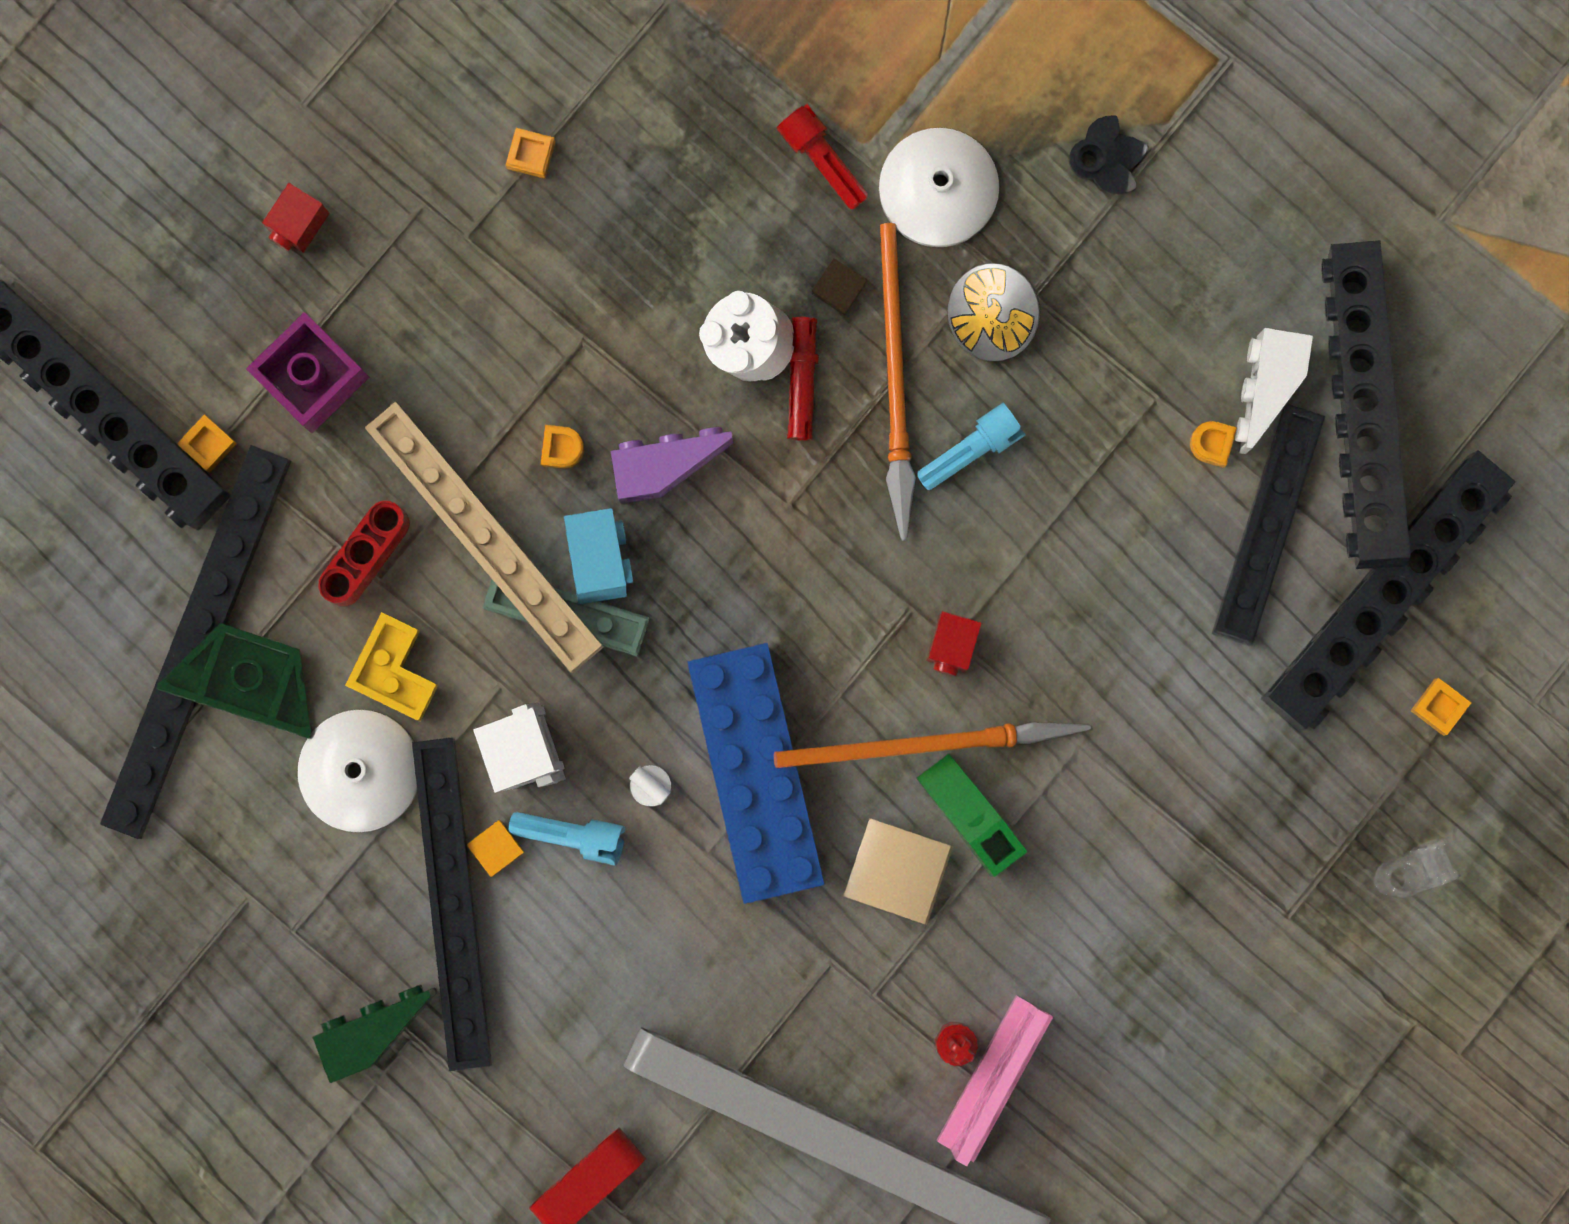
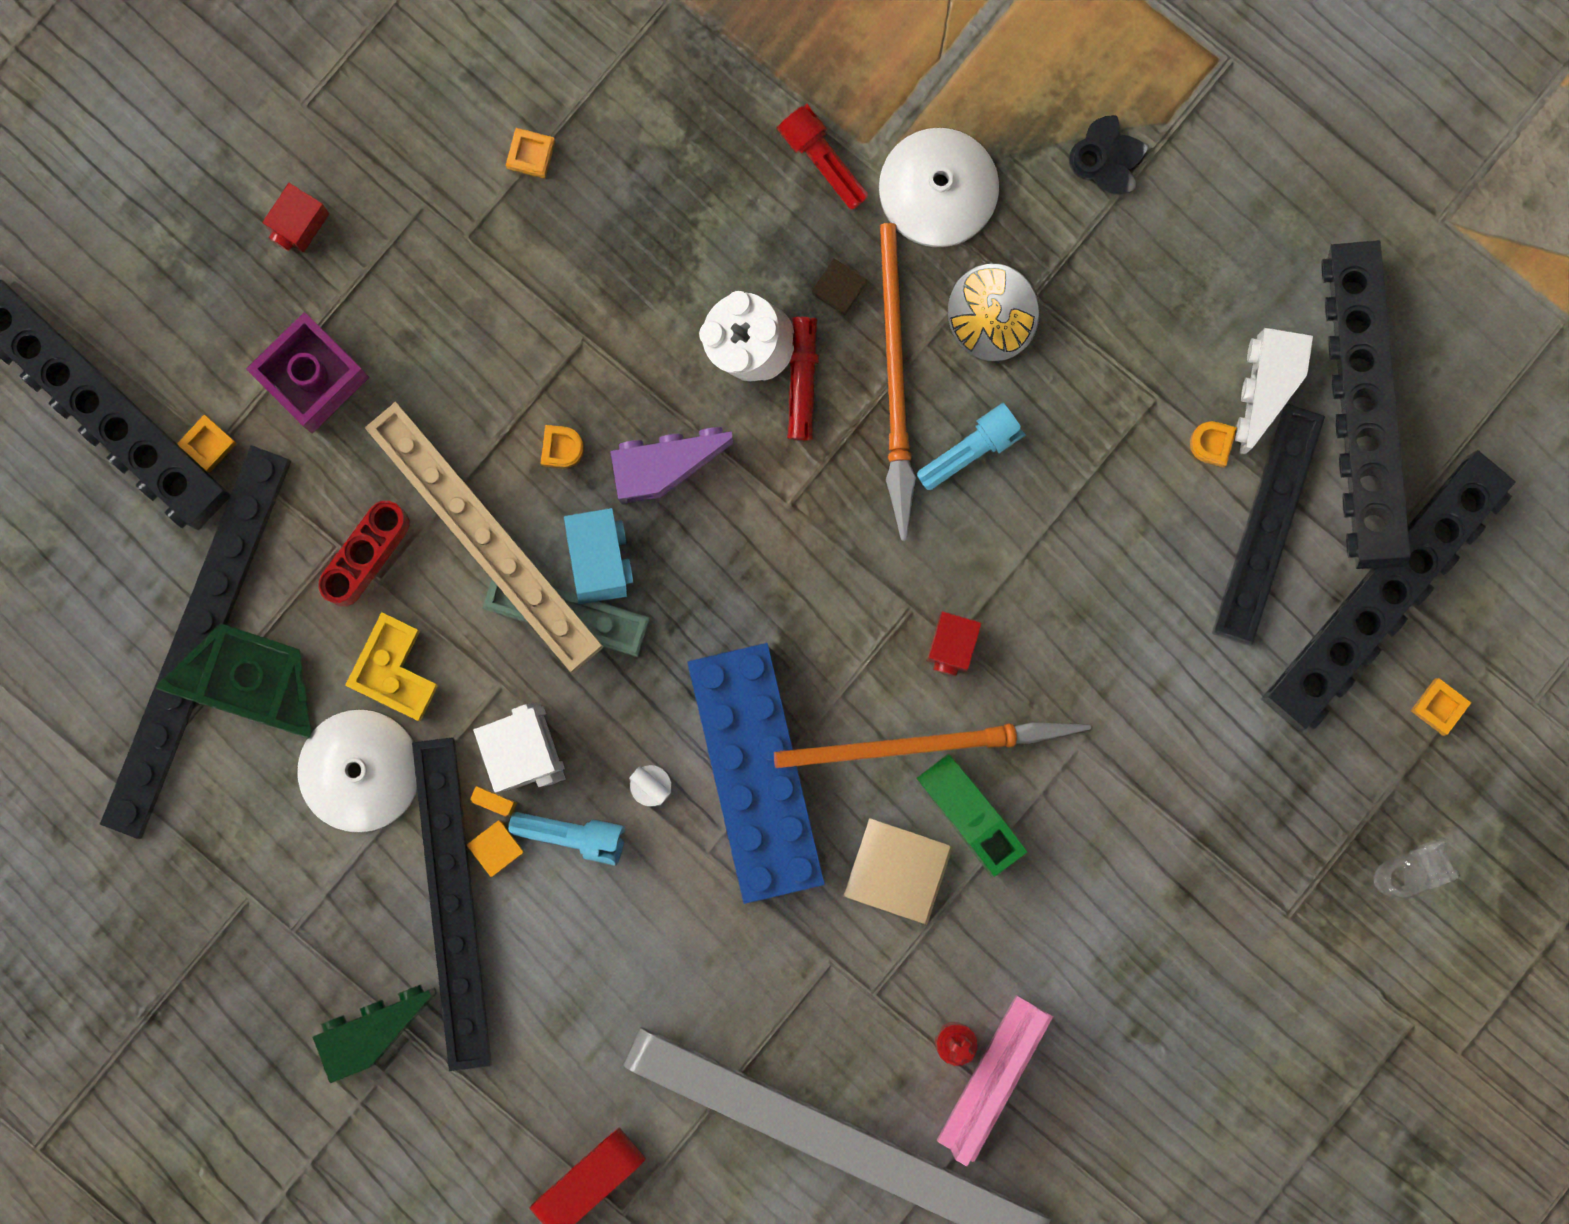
none -> light orange tile [470,786,518,817]

